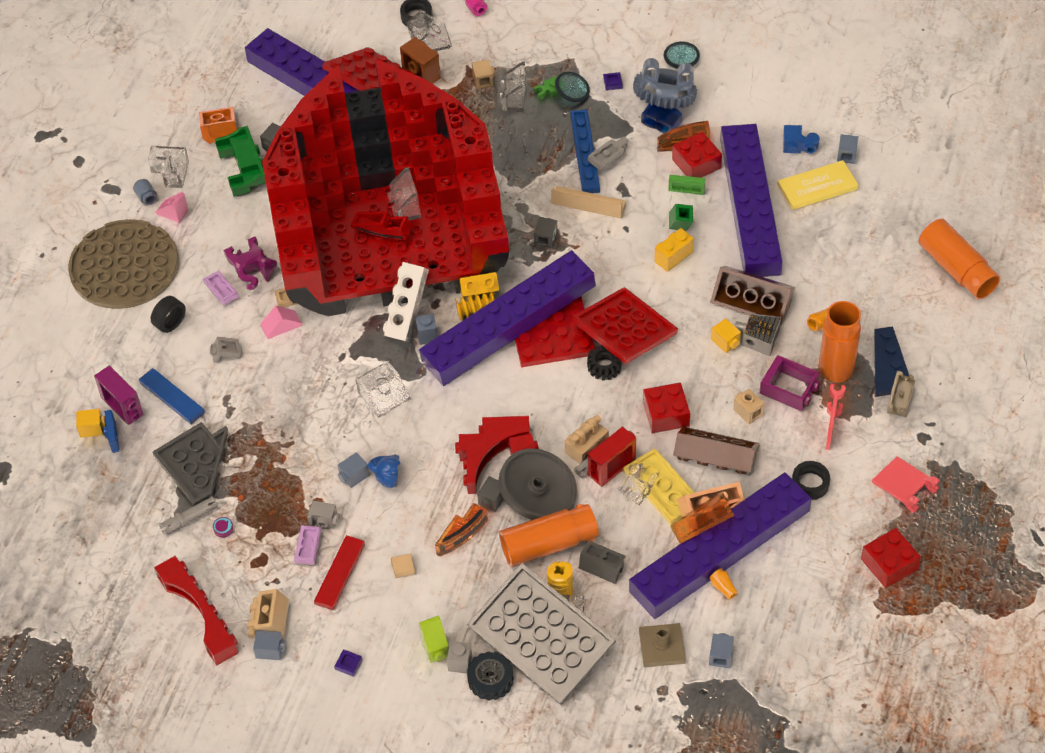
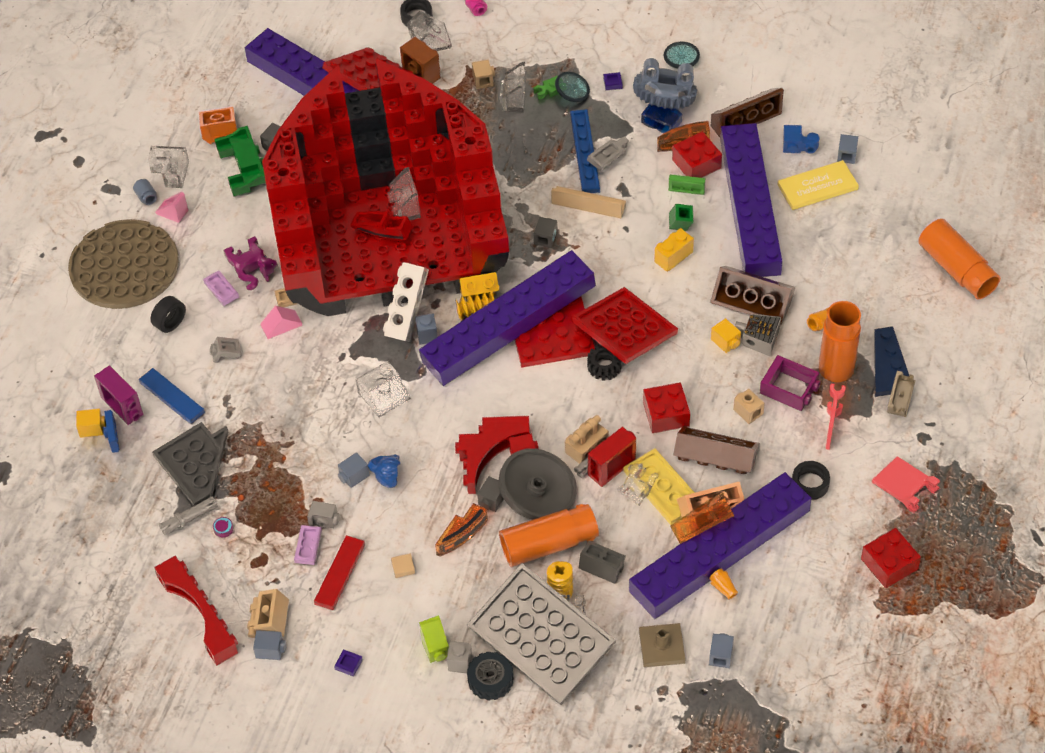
none -> reddish brown slope [710,88,784,138]

